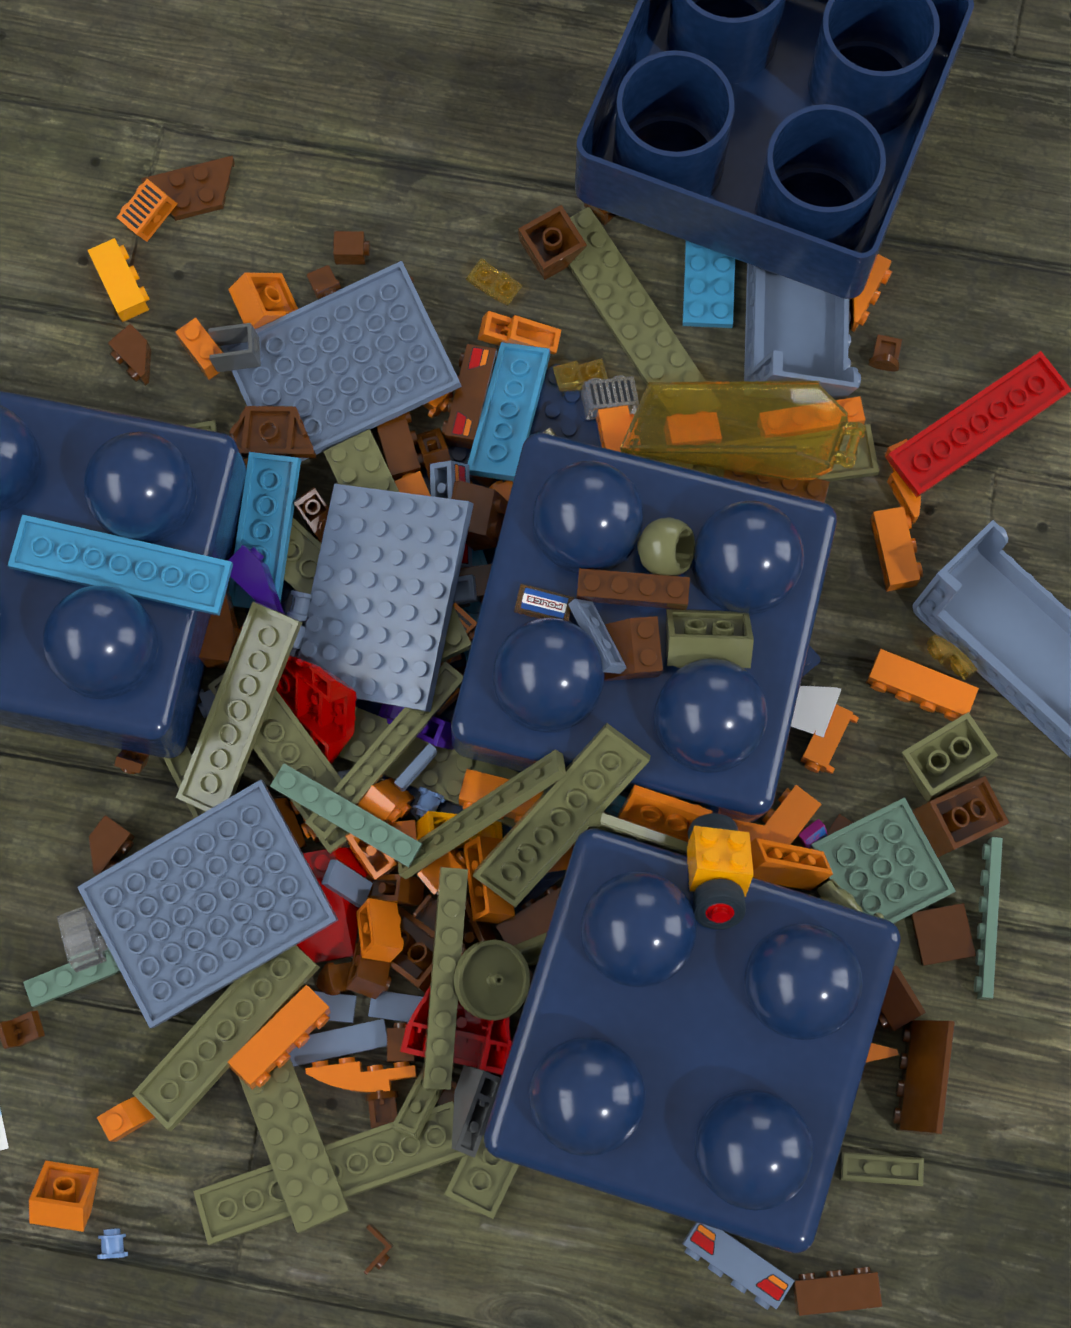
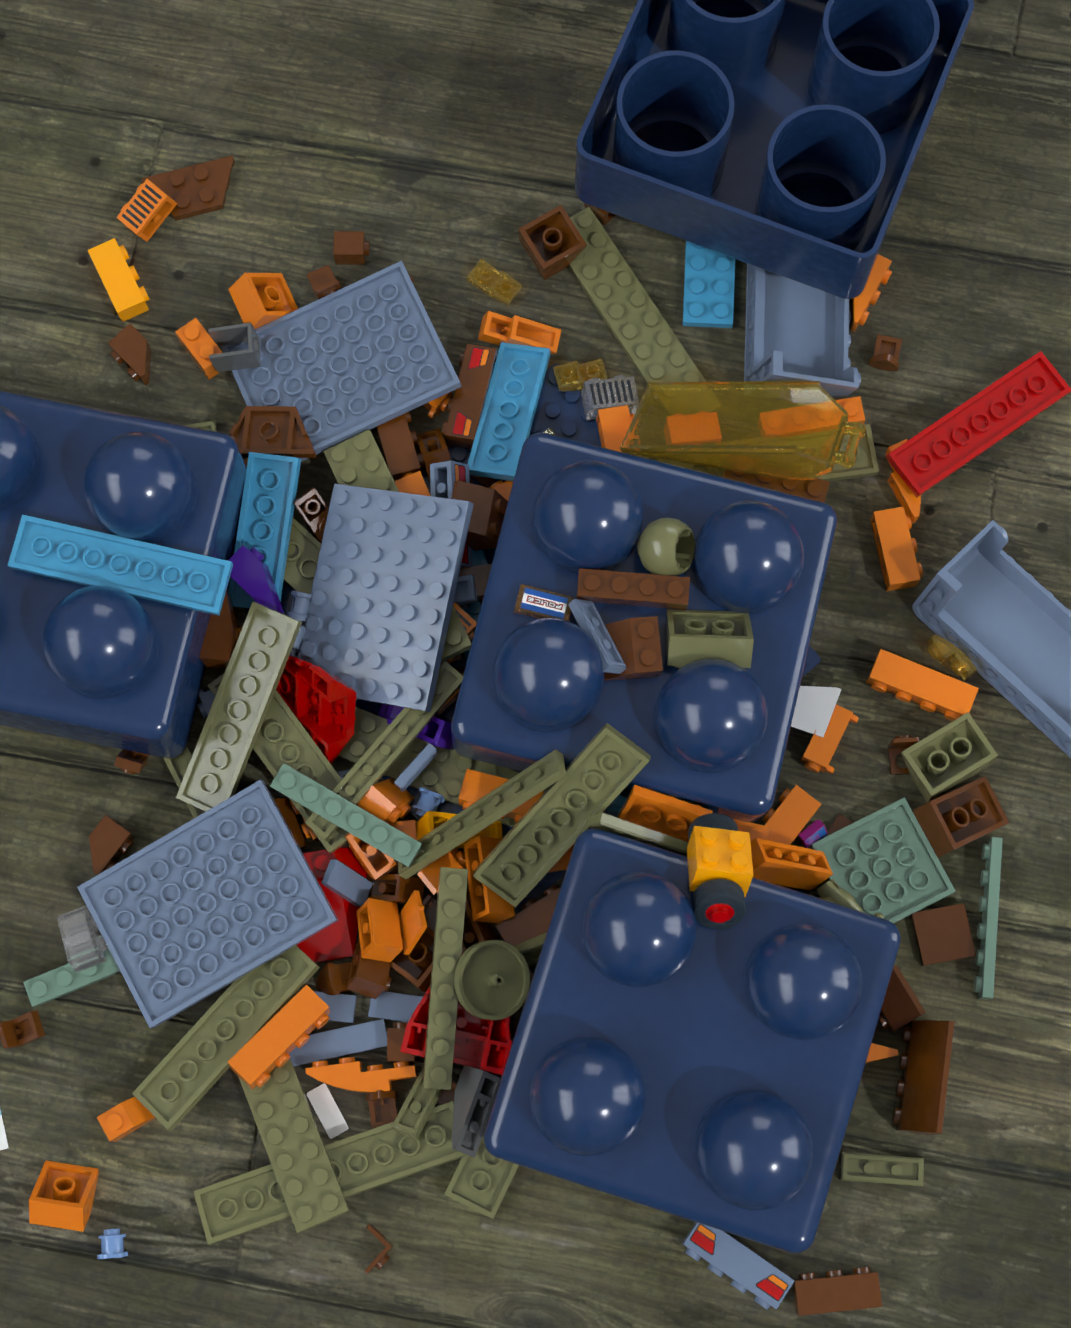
none -> white sticker [307,1083,349,1139]
none -> orange piece [399,890,427,955]
none -> reddish brown bracket [888,735,919,775]

